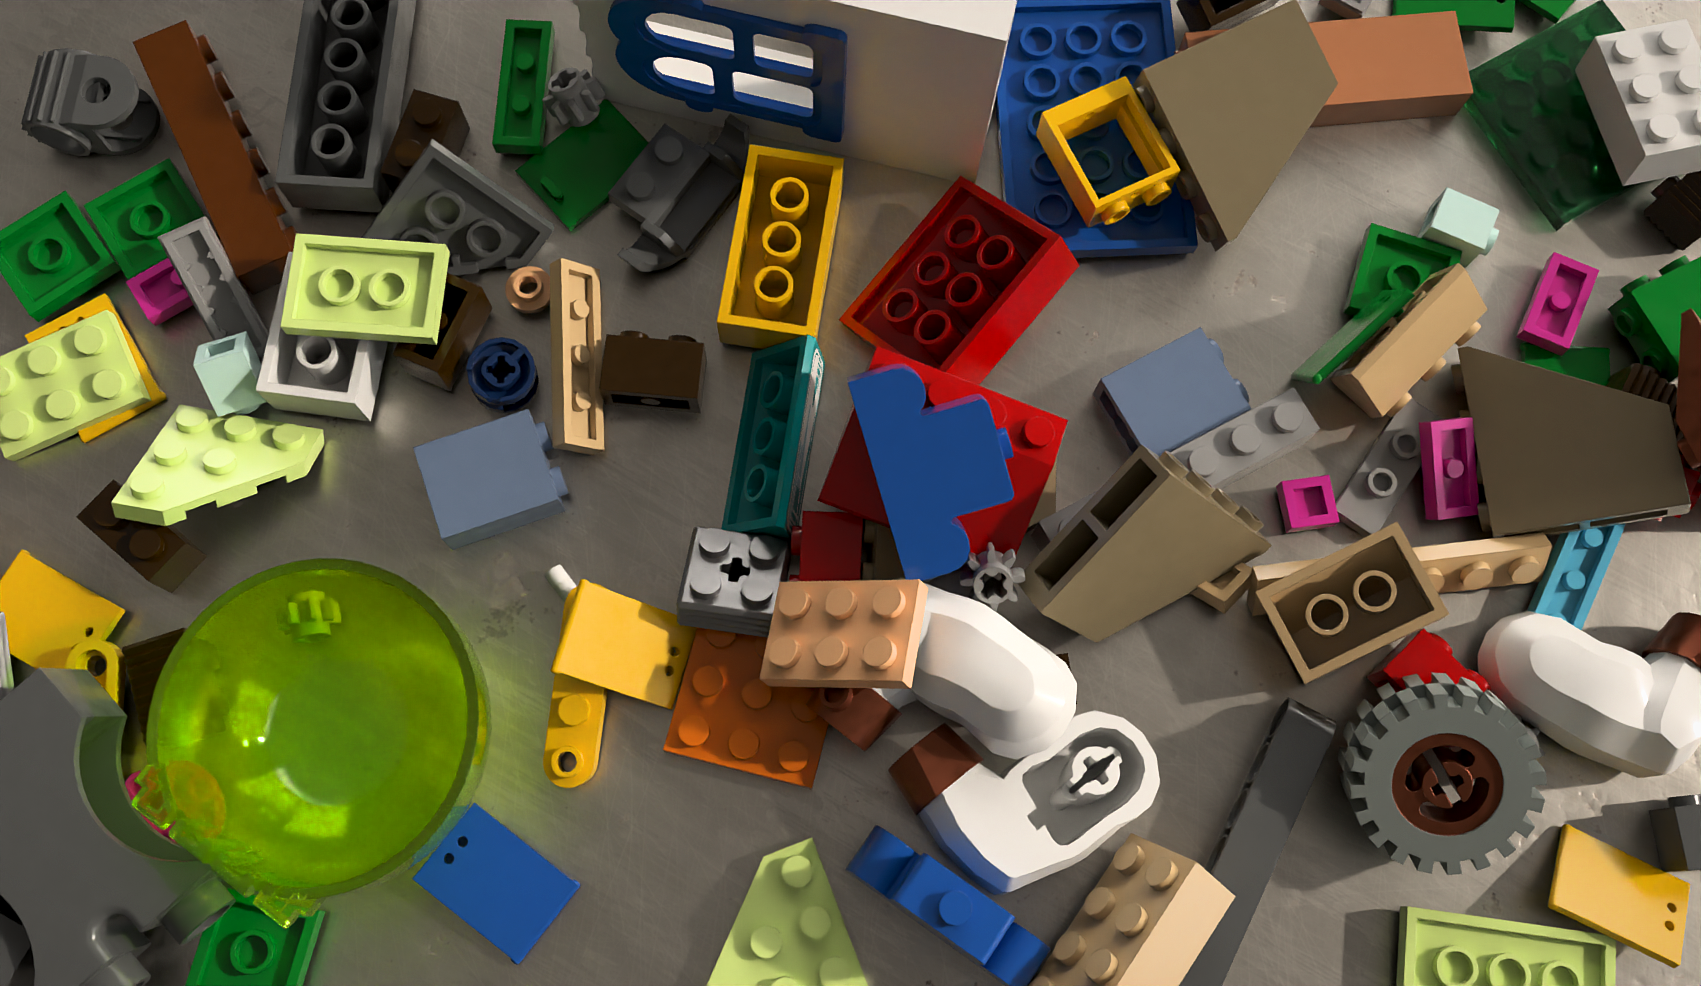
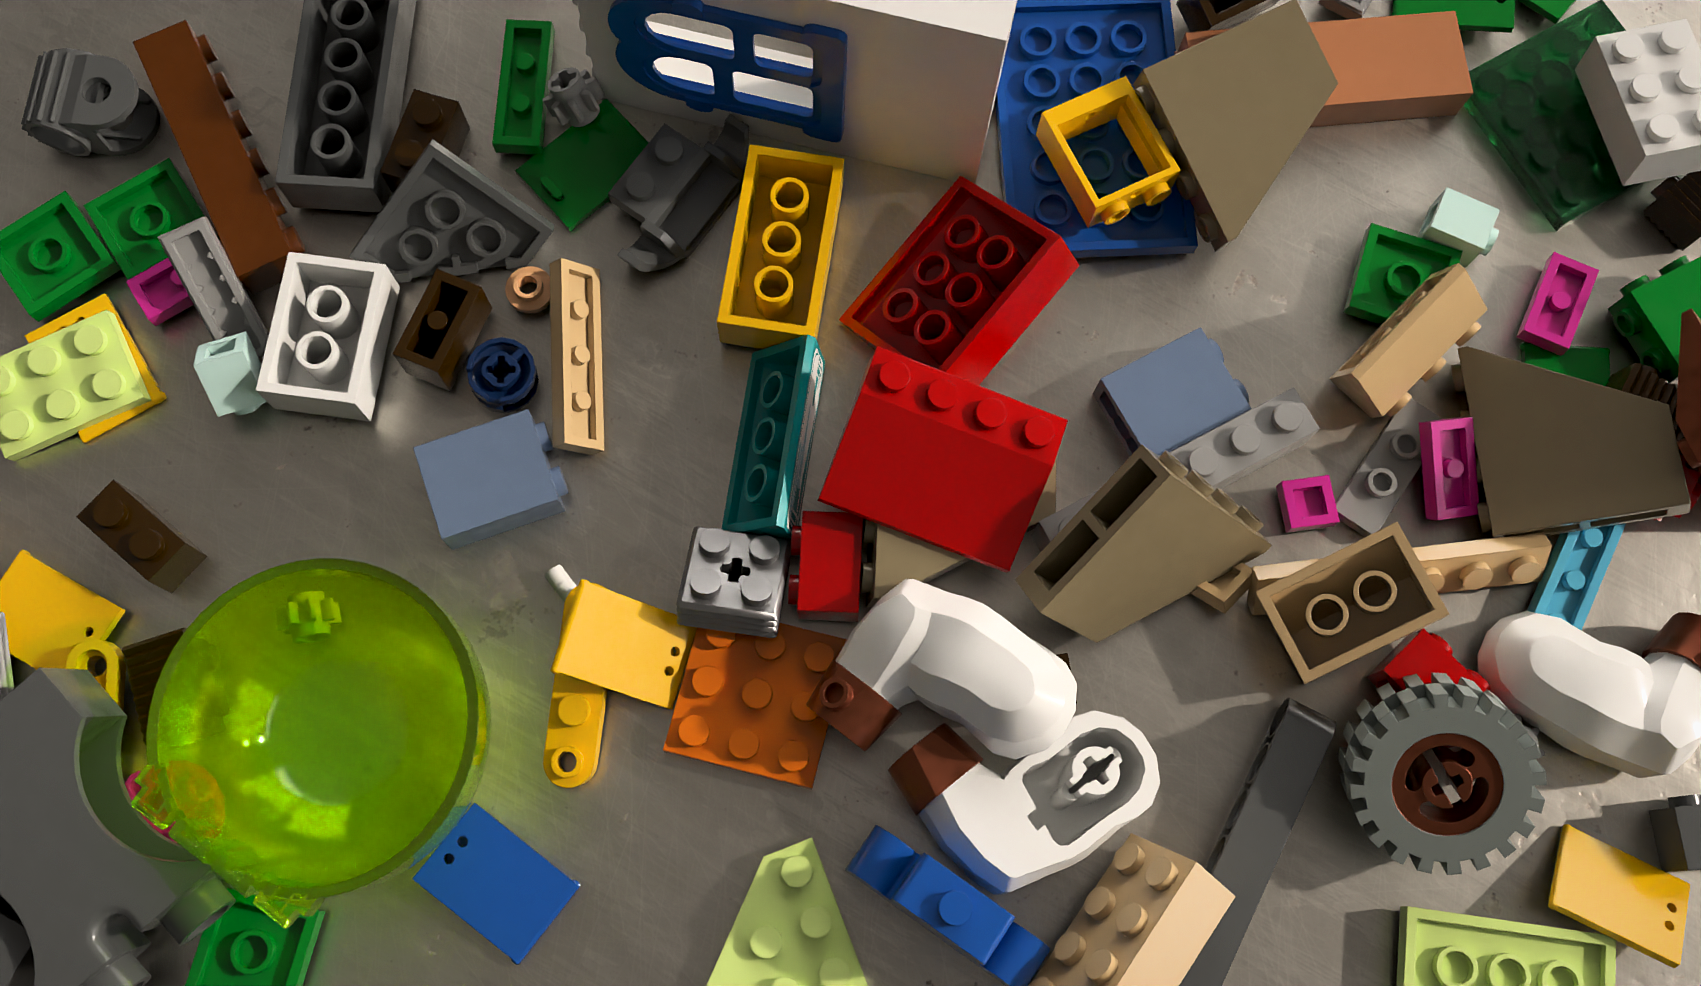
yellowish green plate [111,404,325,526] -> none
yellowish green plate [280,233,450,345] -> none
dark brown brick [599,330,707,414] -> none
light nougat plate [759,579,928,689] -> none
blue brick [847,364,1014,581] -> none
light grey gear [960,542,1025,611] -> none
green container [1291,289,1415,384] -> none

